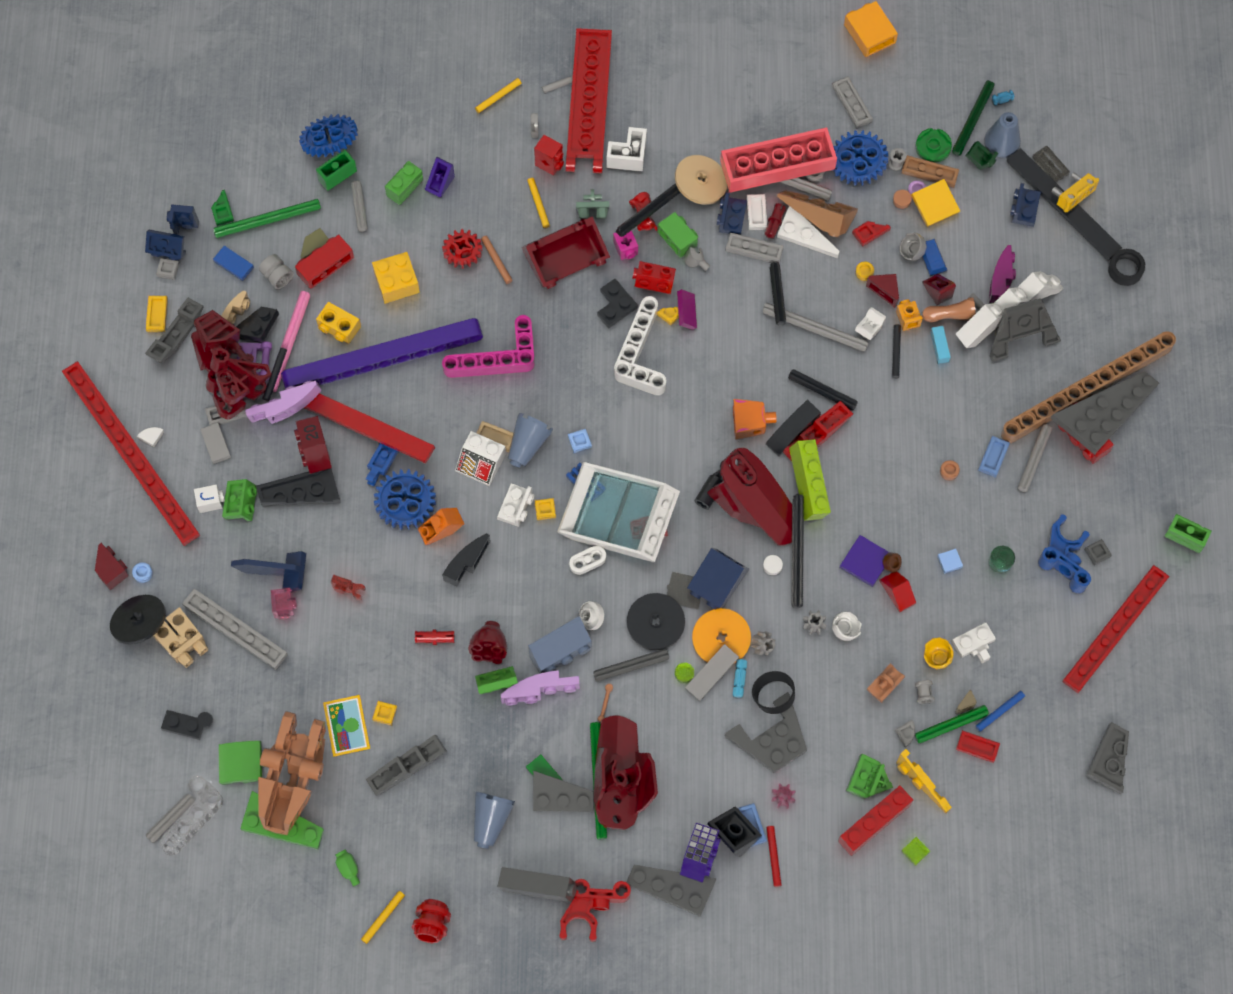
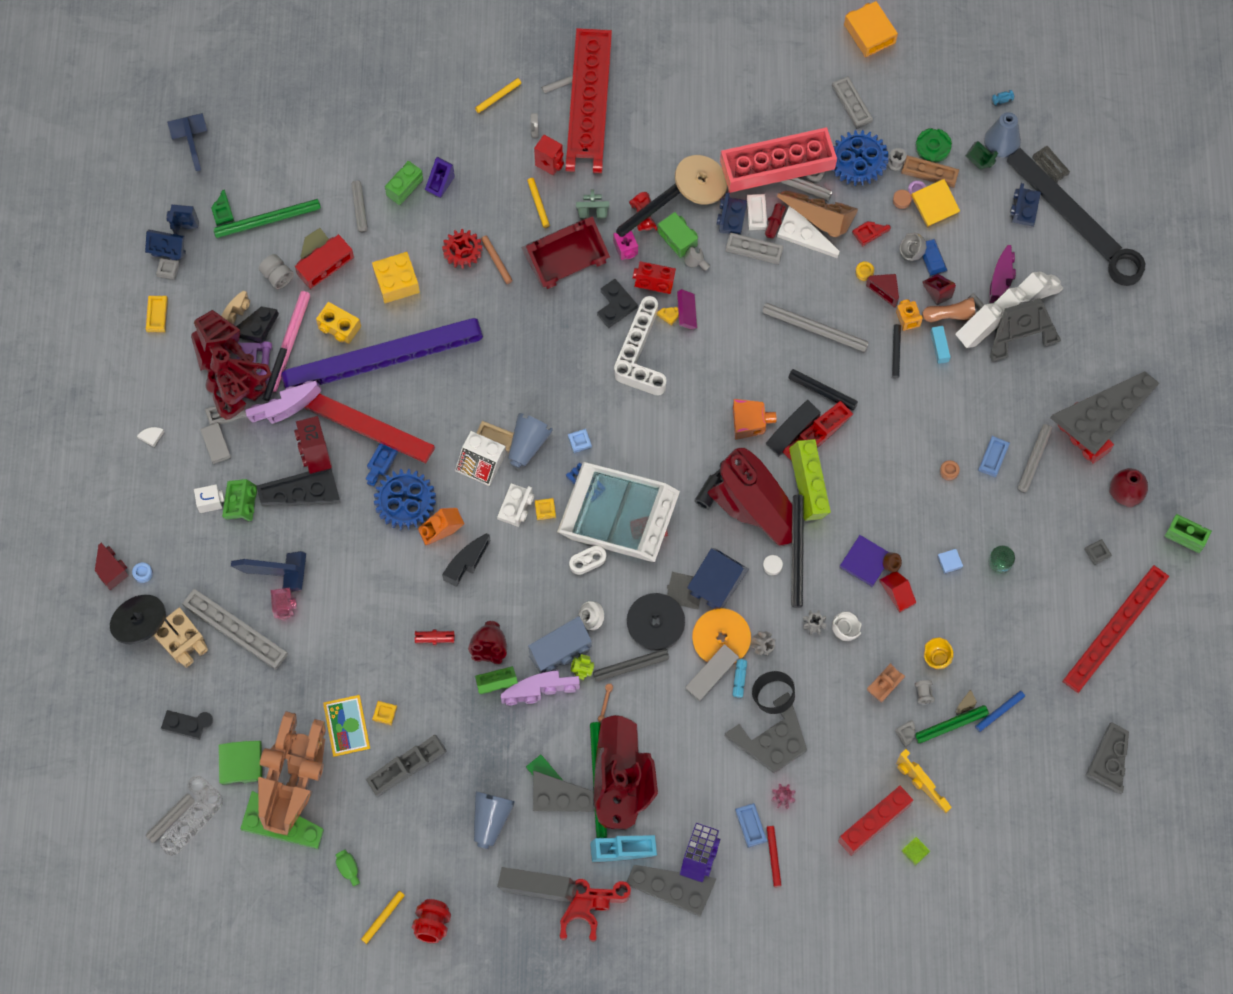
red plate [62,361,200,546] -> none
dark grey slope [145,297,204,363] -> none
blue tile [213,246,254,281] -> none
blue gear [299,114,358,158] -> none
green brick [316,150,357,191] -> none
clear red plate [331,575,366,600] -> none
dark pink beam [442,315,535,378] -> none
white brick [607,127,647,171] -> none
clear neon green tile [675,663,694,683] -> none
black slope [707,806,762,857] -> none
black axle [769,262,786,326] -> none
bright green slope [846,754,893,799] -> none
white bracket [855,307,886,340] -> none
dark green axle [952,80,995,156] -> none
white hinge [952,623,996,664] -> none
red tile [956,730,1000,763] -> none
medium nougat beam [1001,331,1176,443] -> none
blue piece [1038,514,1091,594] -> none
yellow piece [1052,172,1099,212] -> none
none -> dark blue piece [167,113,208,171]
none -> lime gear [571,654,594,680]
none -> medium azure slope [590,835,657,862]
none -> dark red piece [1109,468,1148,508]

